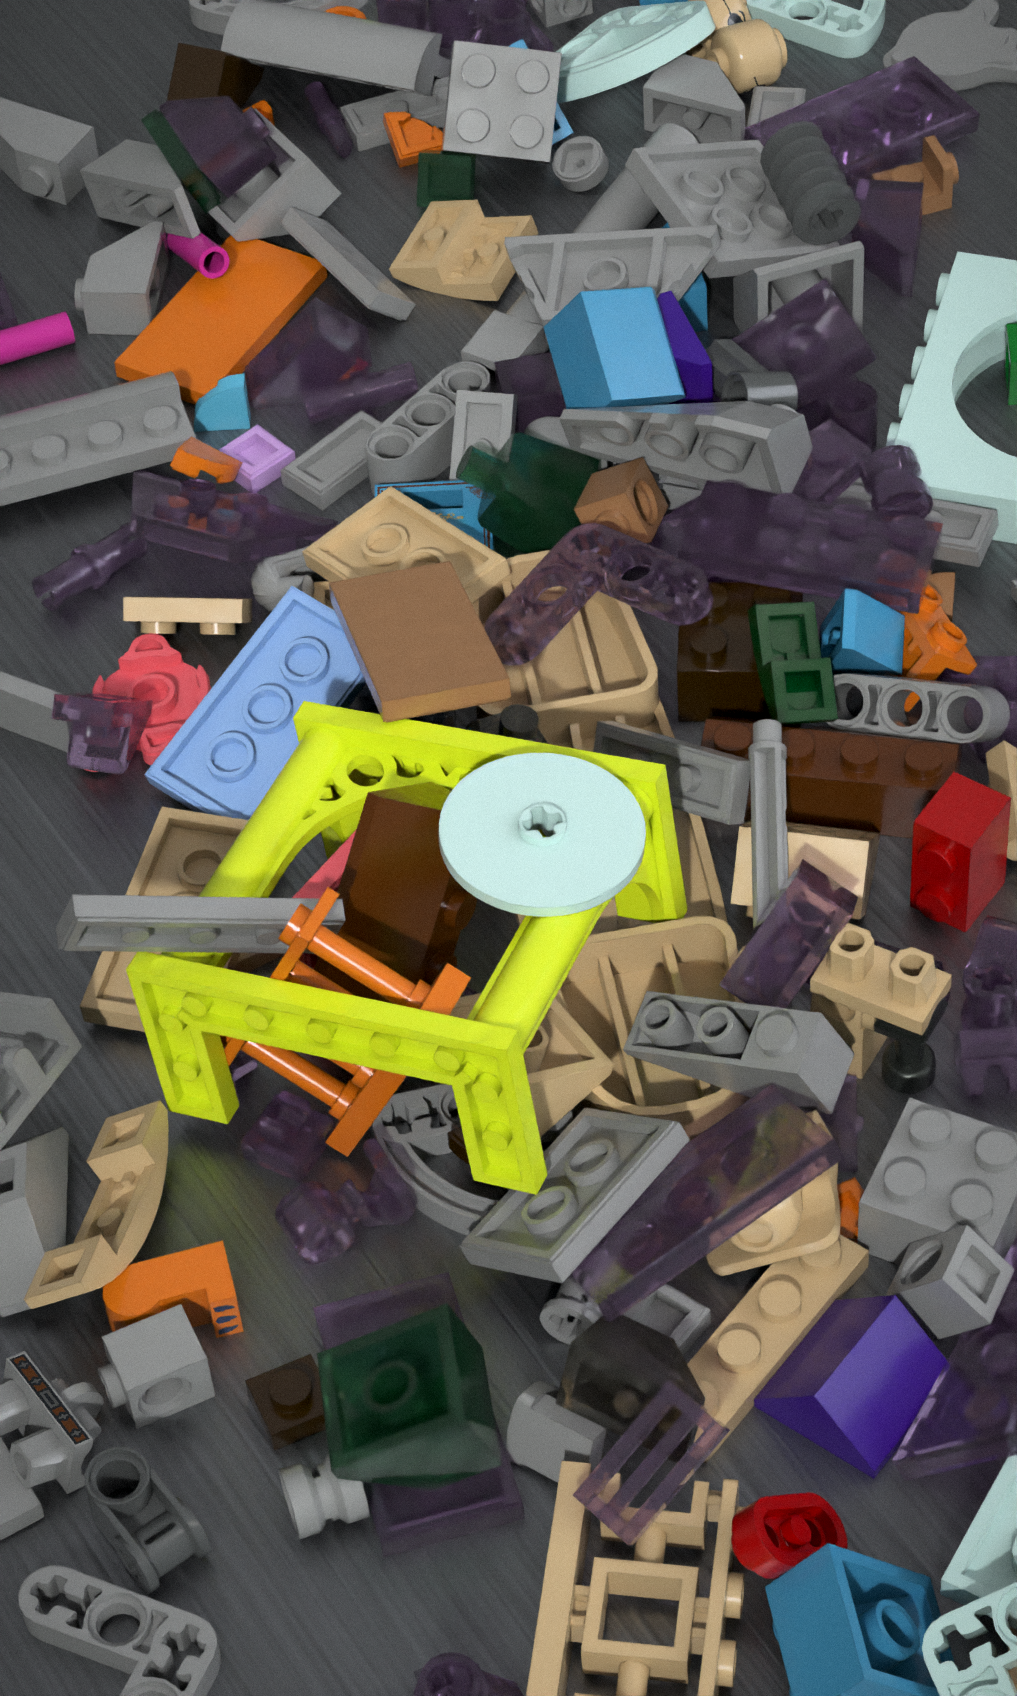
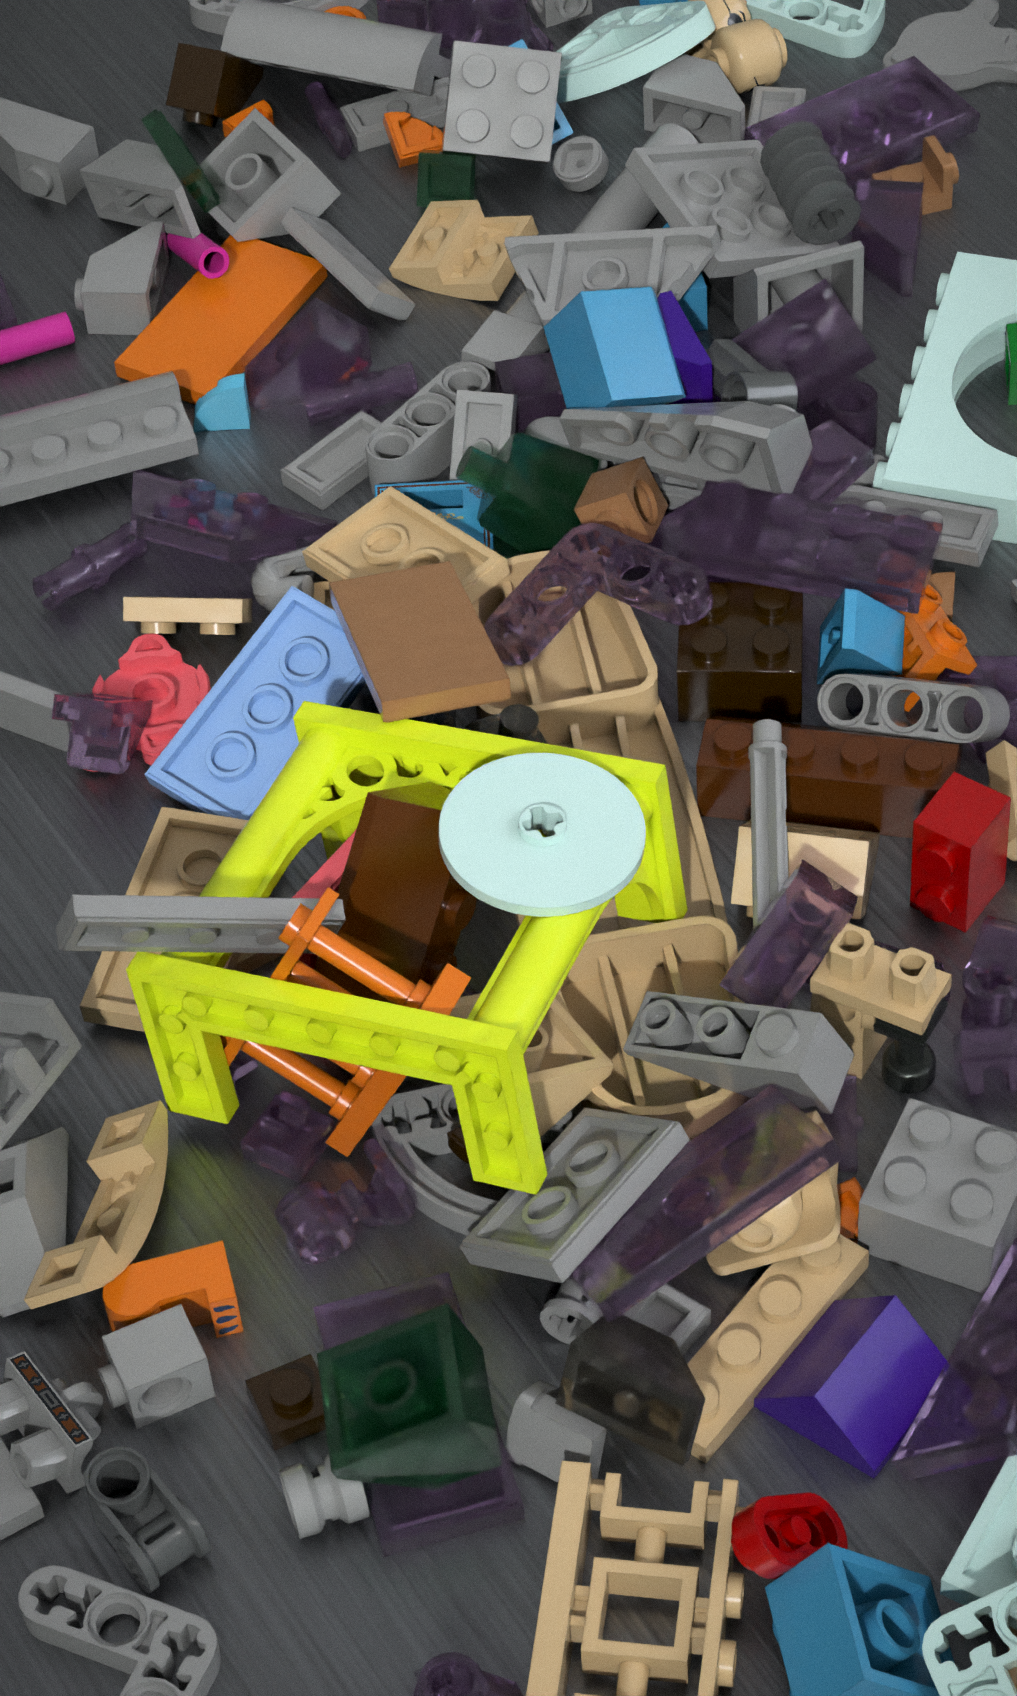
clear purple slope [159,96,278,198] -> none
orange tile [170,436,243,484] -> none
lavender tile [219,424,296,495] -> none
clear purple tile [573,1380,730,1546] -> none
light grey tile [593,721,750,825] -> none
dark green slope [747,601,838,725] -> none
clear purple wheel [859,445,933,530] -> none
light grey brick [886,1225,1015,1341] -> none

